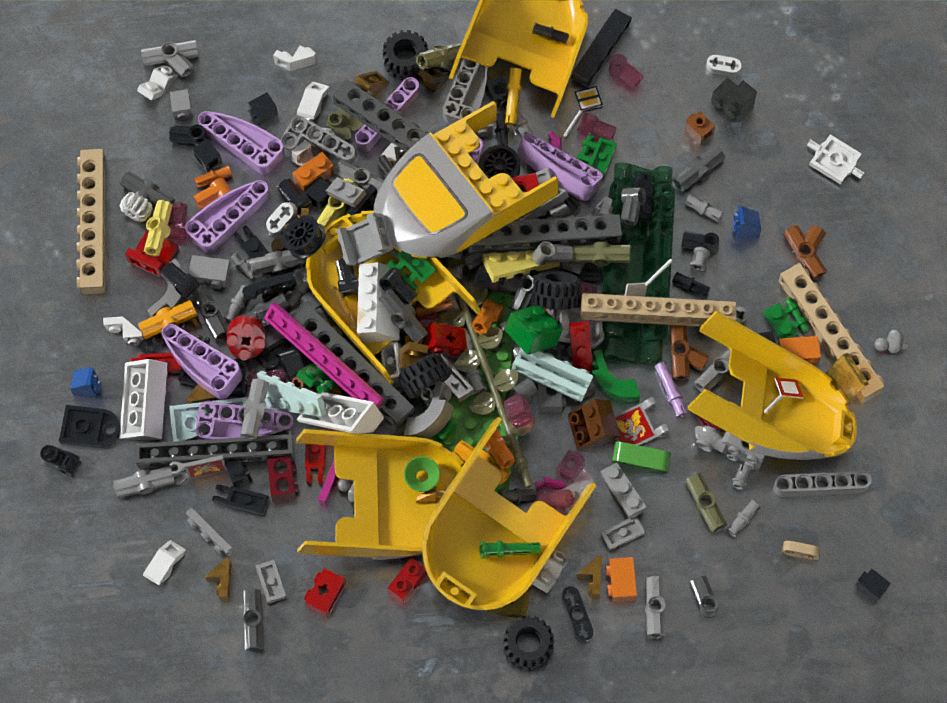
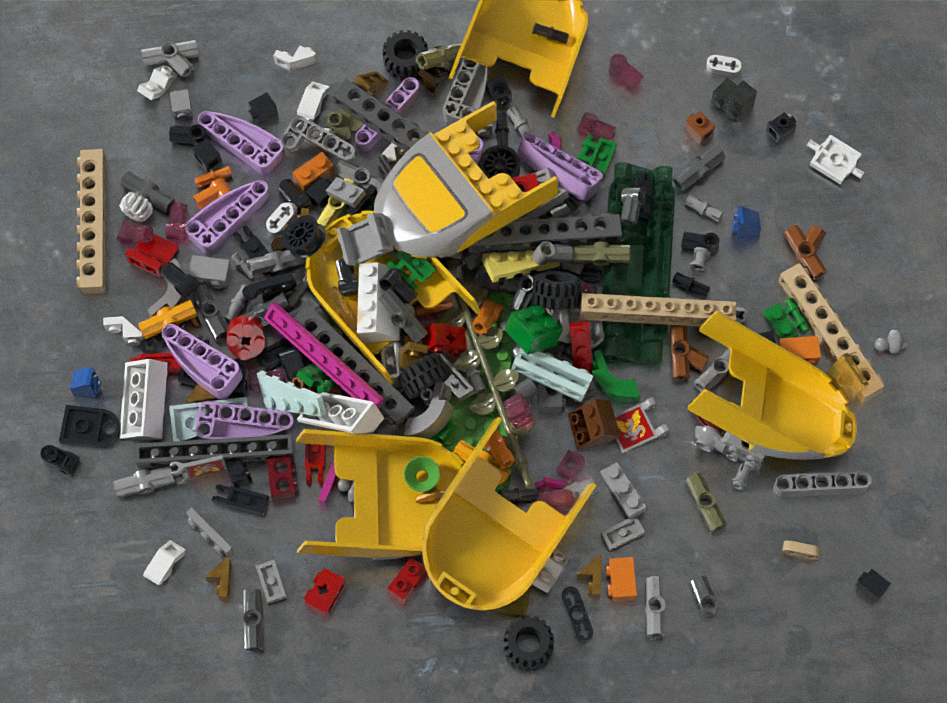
light yellow piece [144,200,173,256] -> none
light grey piece [240,379,269,439] -> none
white tile [291,140,313,167] -> none
green pin [479,540,541,559] -> none
yellow pin [505,68,522,125] -> none
piece [564,86,603,137] -> none
black beam [571,9,632,87] -> none
light grey plate [592,197,613,216] -> none
bright green beam [612,441,671,472] -> none
white piece [625,259,673,297] -> none
lavender pin [655,362,689,418] -> none
light grey pin [726,500,761,538] -> none
piece [764,377,804,413] -> none
none -> clear pink piece [116,220,154,245]
none -> black brick [766,112,796,144]

